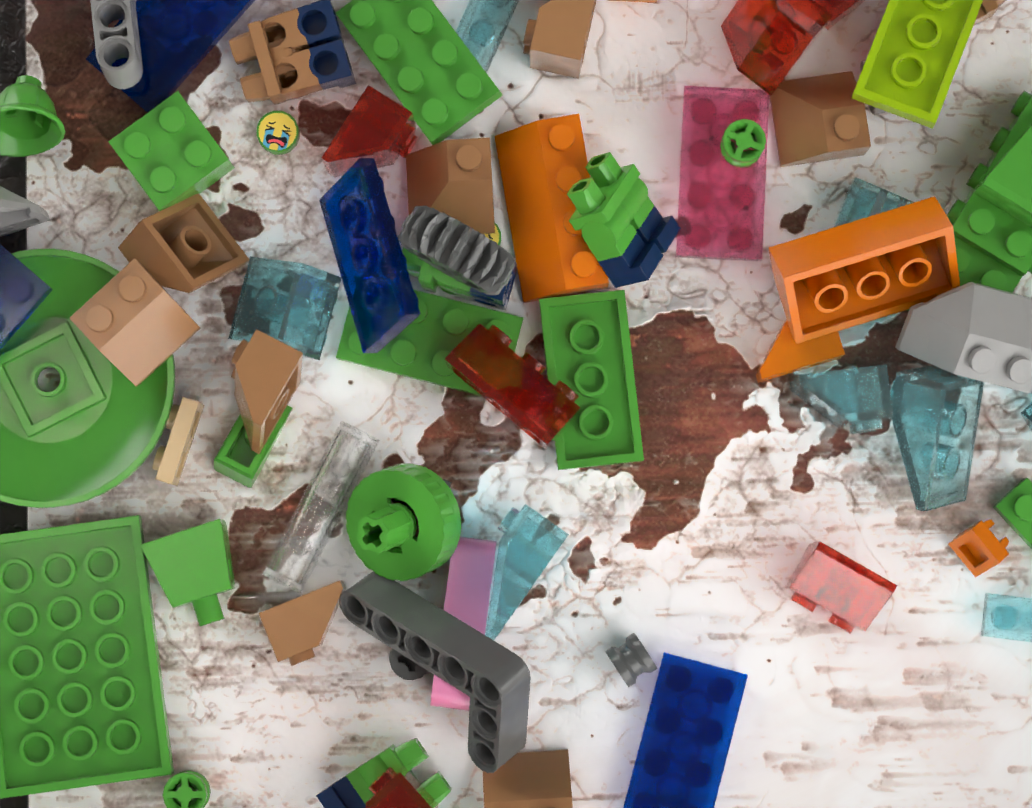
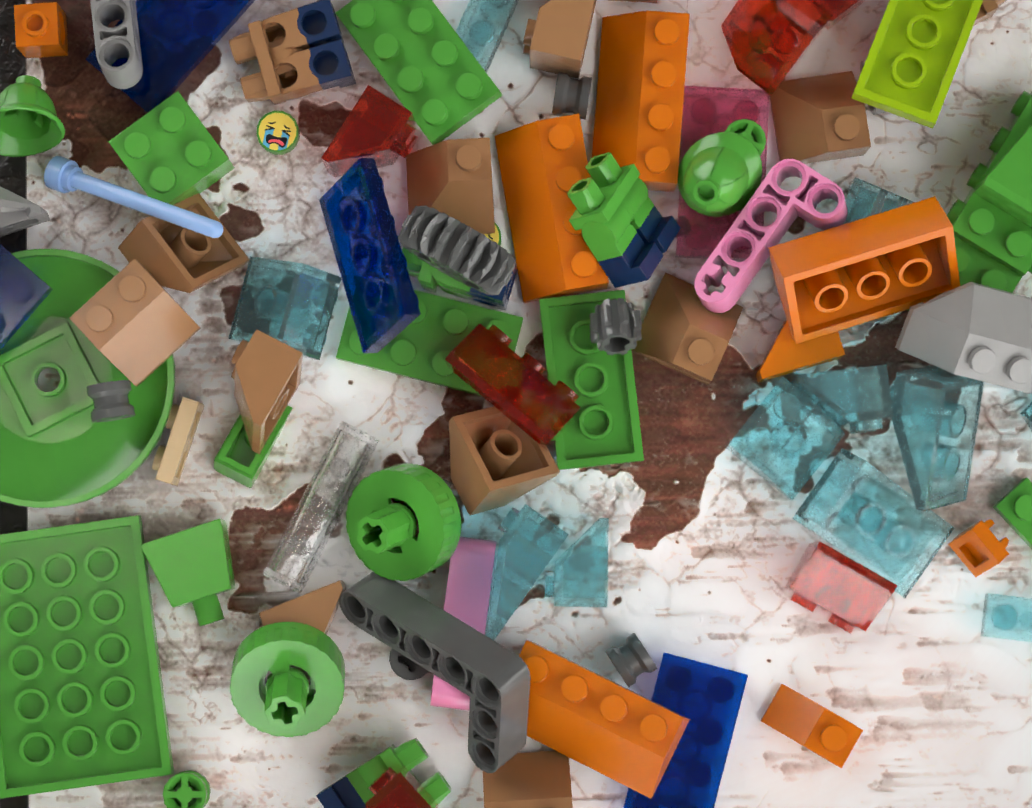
none -> orange brick [14,2,68,58]
none -> light blue piece [44,156,223,238]
none -> dark grey wheel [87,380,136,422]
none -> bright green piece [230,622,345,737]
none -> medium nougat slope [449,399,560,516]
none -> orange slope [519,640,690,799]
none -> clear light blue slope [545,518,609,607]
none -> dark grey wheel [552,72,592,120]
none -> dark grey gear [589,298,642,356]
none -> orange slope [590,10,690,192]
none -> medium nougat slope [631,272,743,385]
none -> bright green hat [678,132,762,217]
none -> bright pink beam [694,159,848,313]
none -> clear light blue slope [725,377,845,501]
none -> orange slope [760,684,863,768]
none -> clear light blue slope [792,448,954,598]

